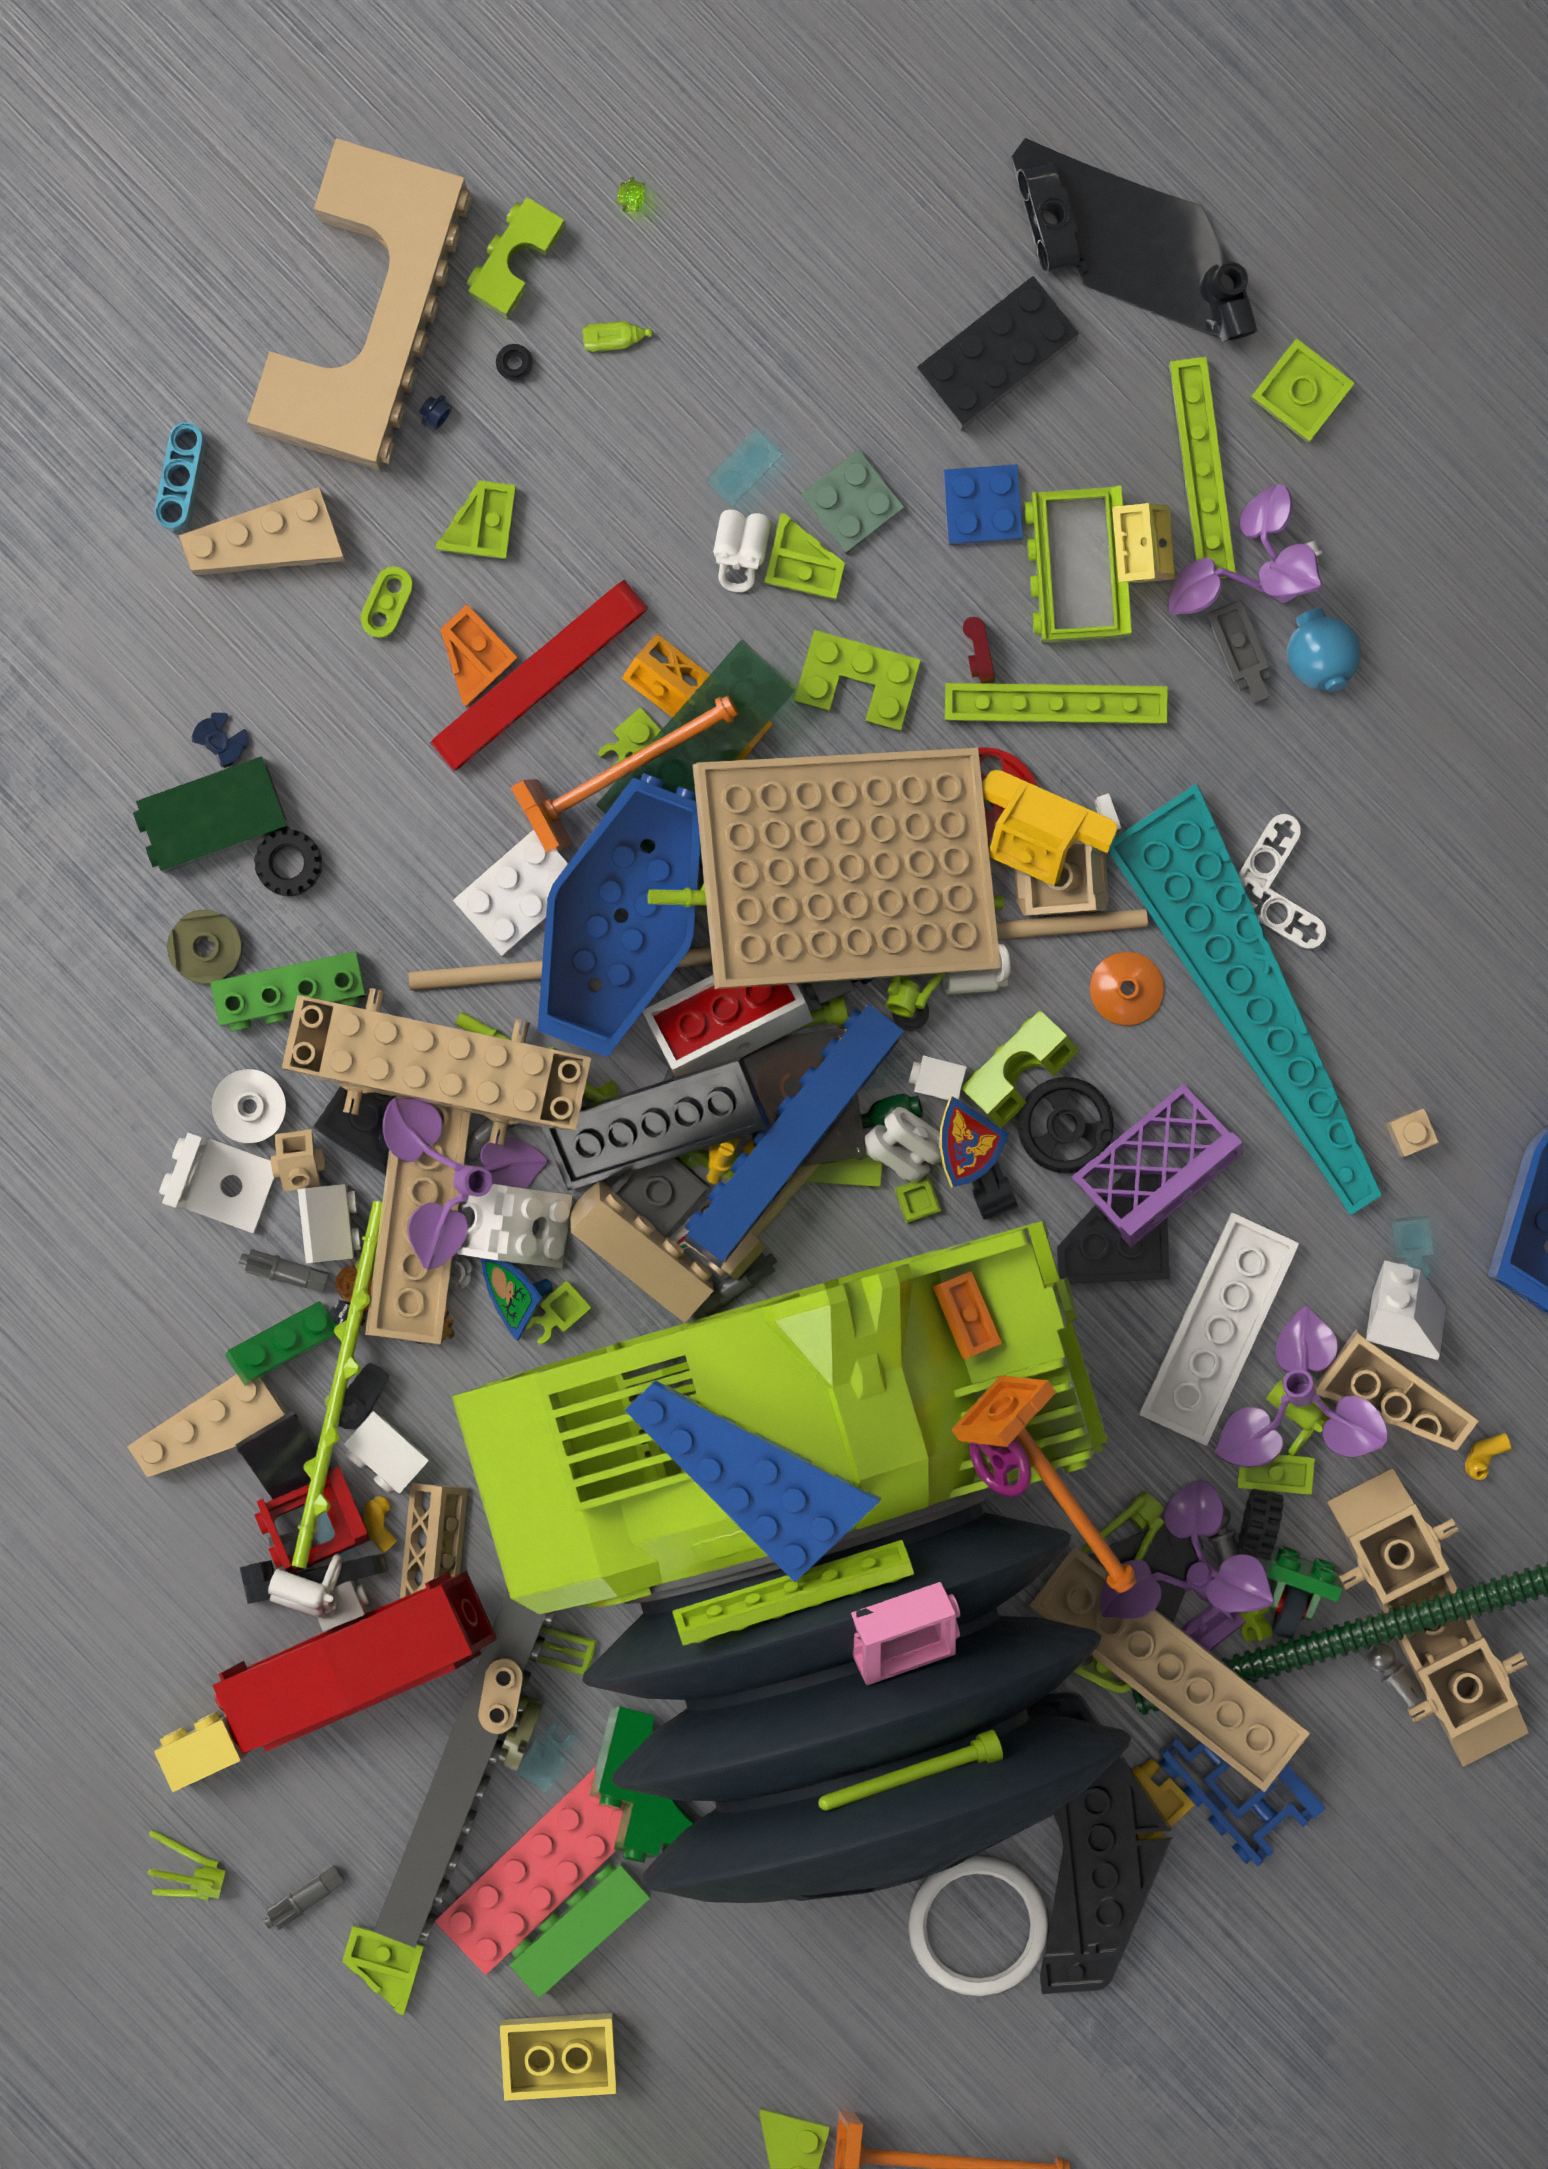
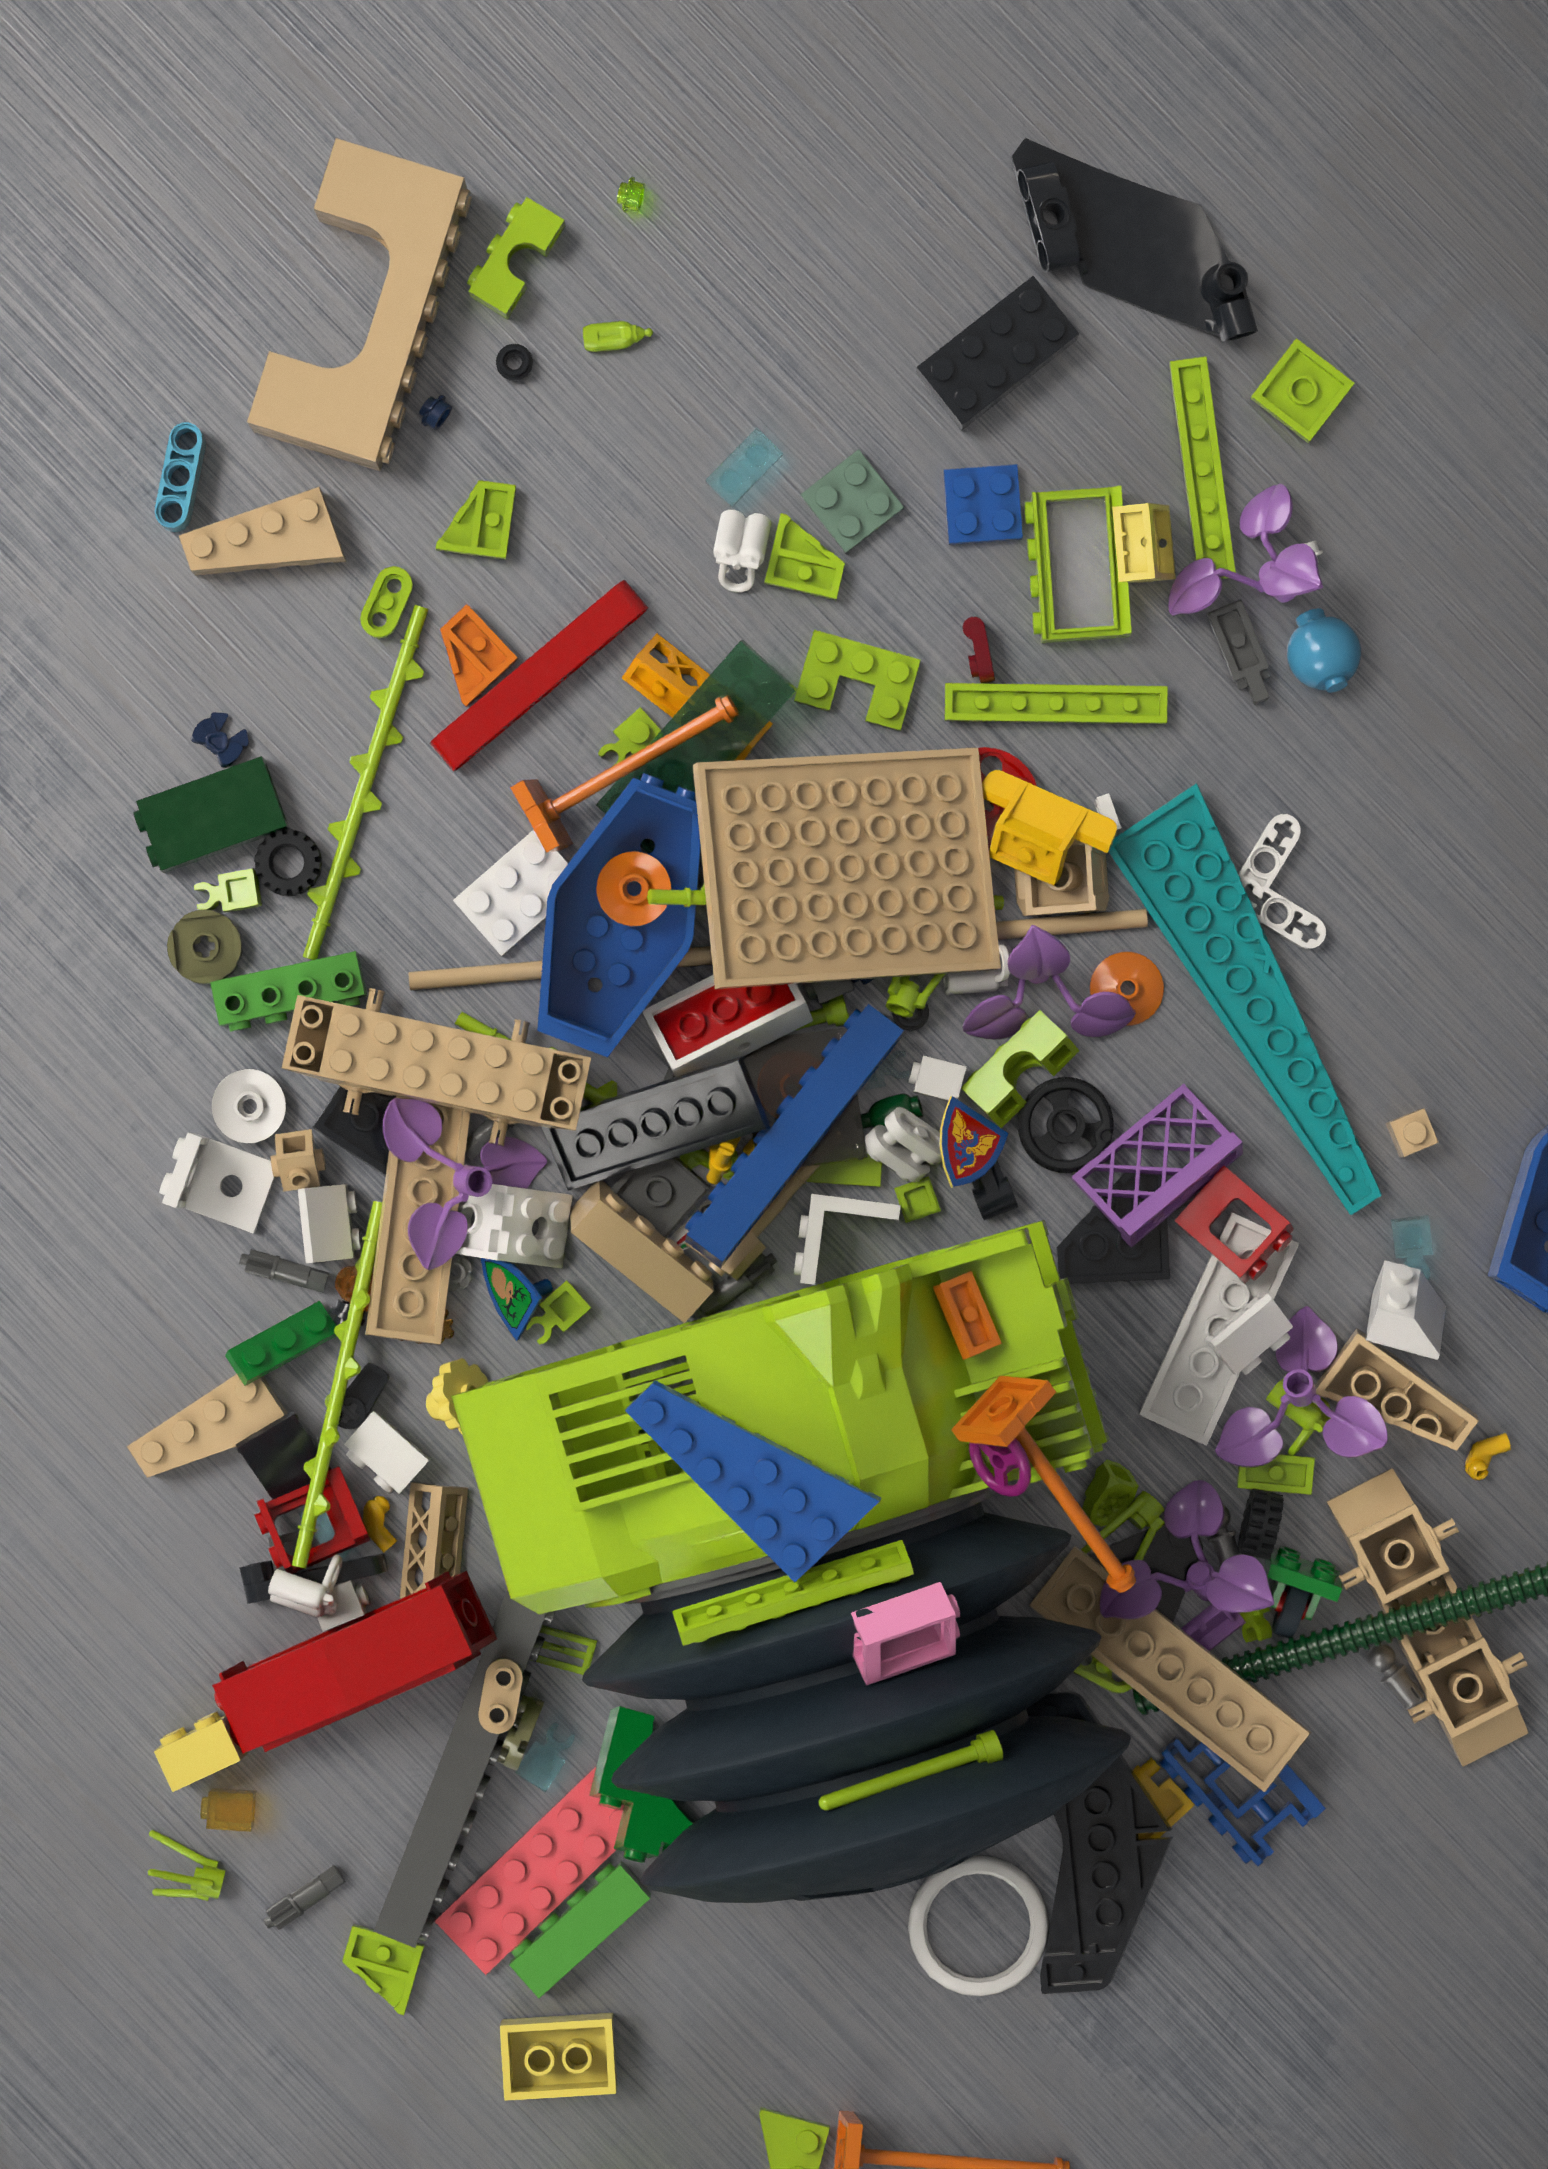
none -> plate [194,868,262,912]
none -> clear yellow brick [200,1788,257,1832]
none -> lime plant [302,605,429,960]
none -> light yellow plant [426,1358,488,1434]
none -> orange dish [596,851,671,926]
none -> white bracket [794,1194,901,1285]
none -> medium lavender plant [962,925,1136,1039]
none -> lime rock [1082,1459,1139,1527]
none -> red window [1174,1165,1294,1284]
none -> white slope [1204,1292,1293,1375]

